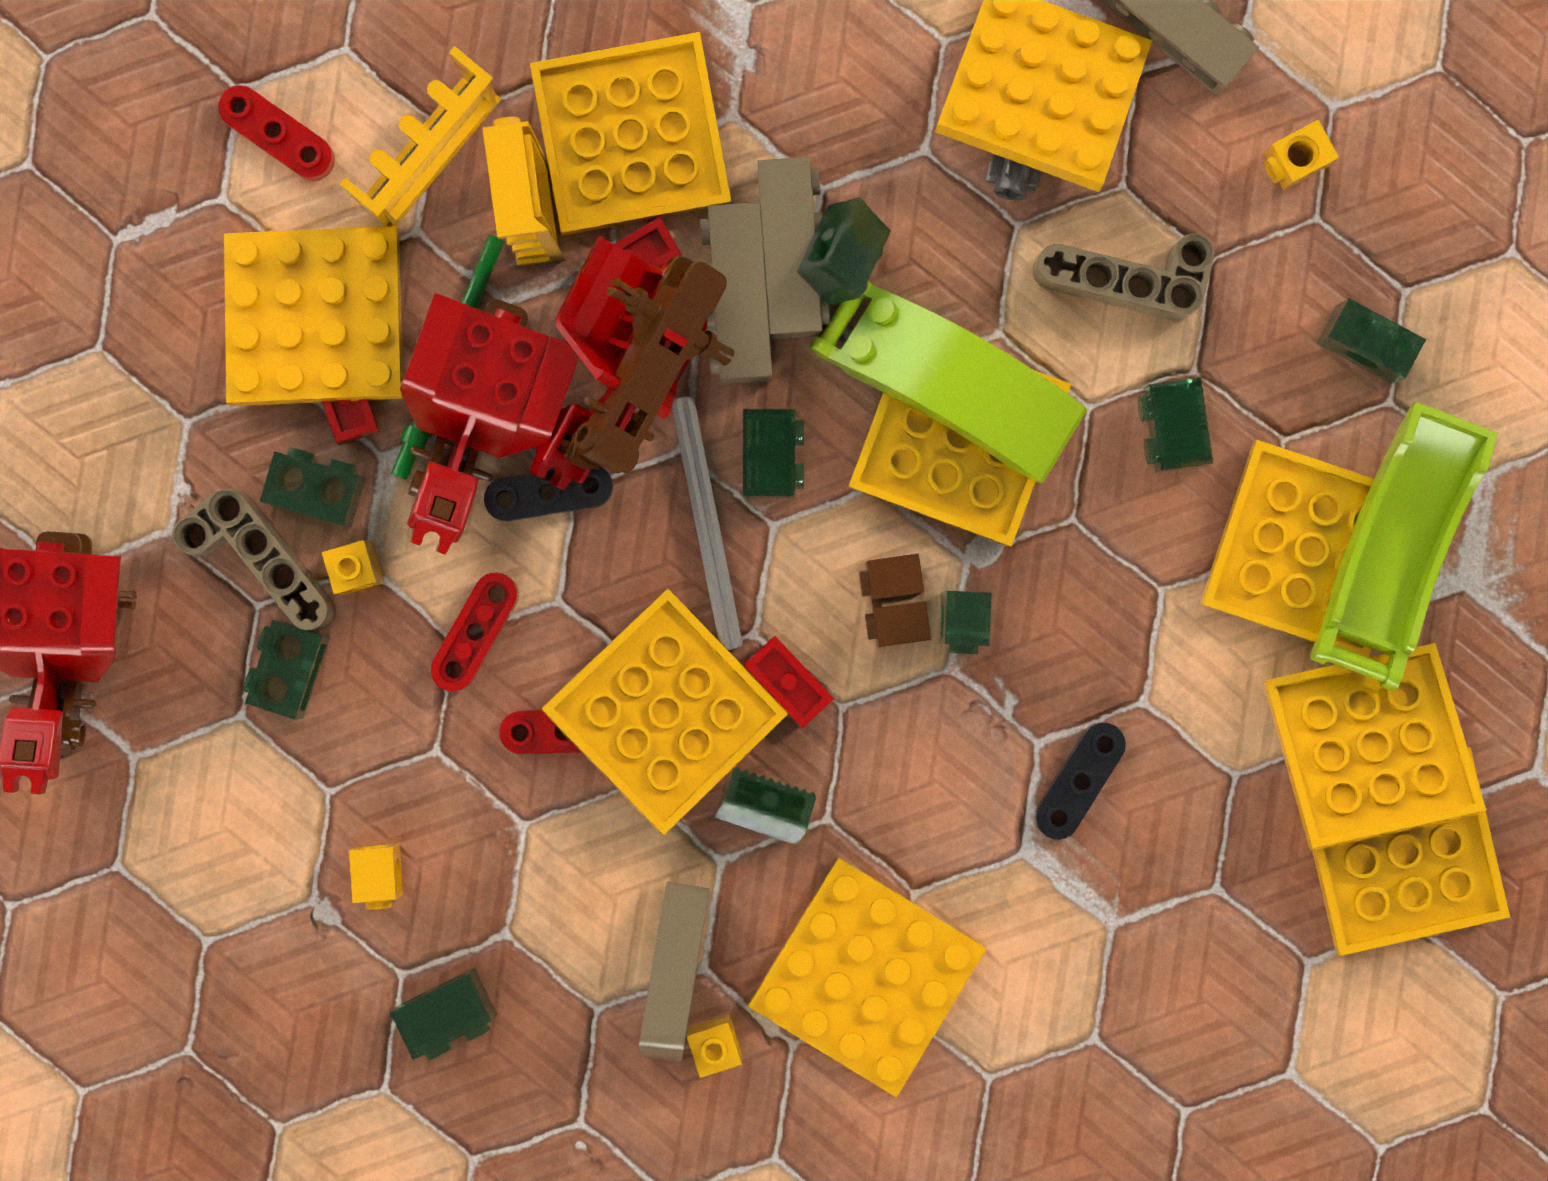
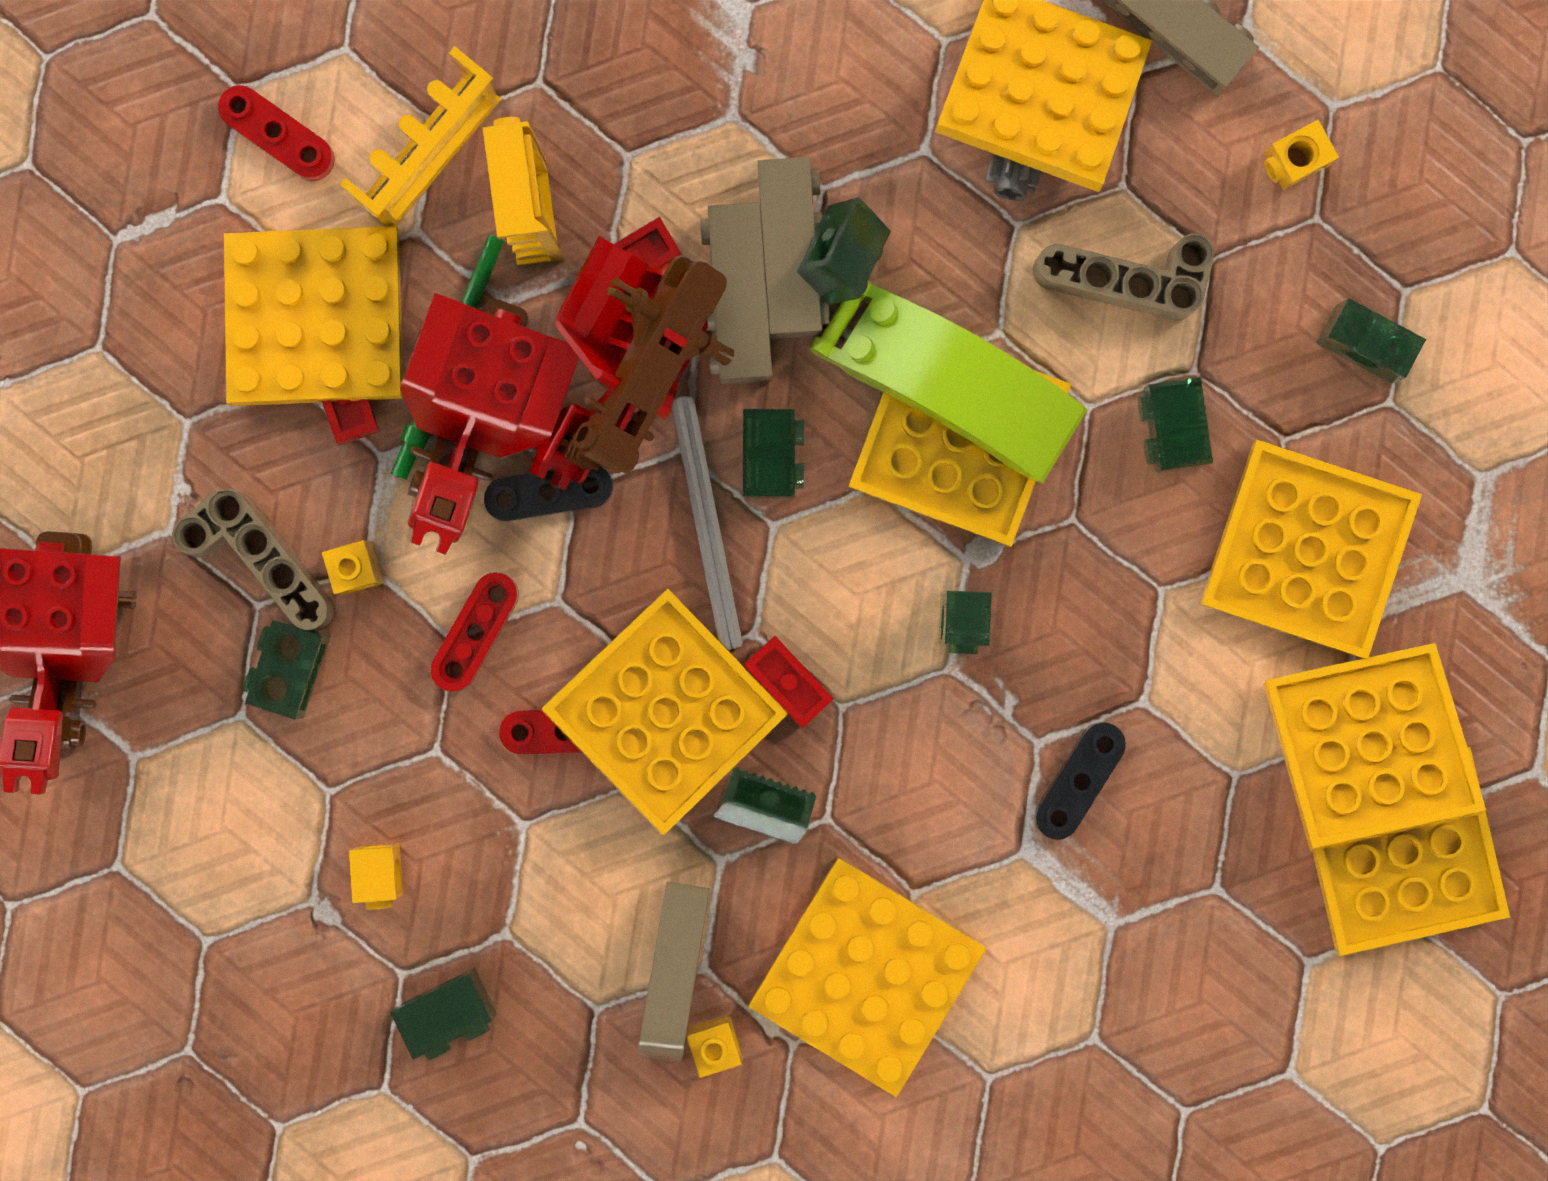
clear green brick [260,447,366,527] -> none
yellow plate [530,32,732,236] -> none
reddish brown piece [858,553,931,647] -> none
lime windscreen [1310,401,1498,691] -> none

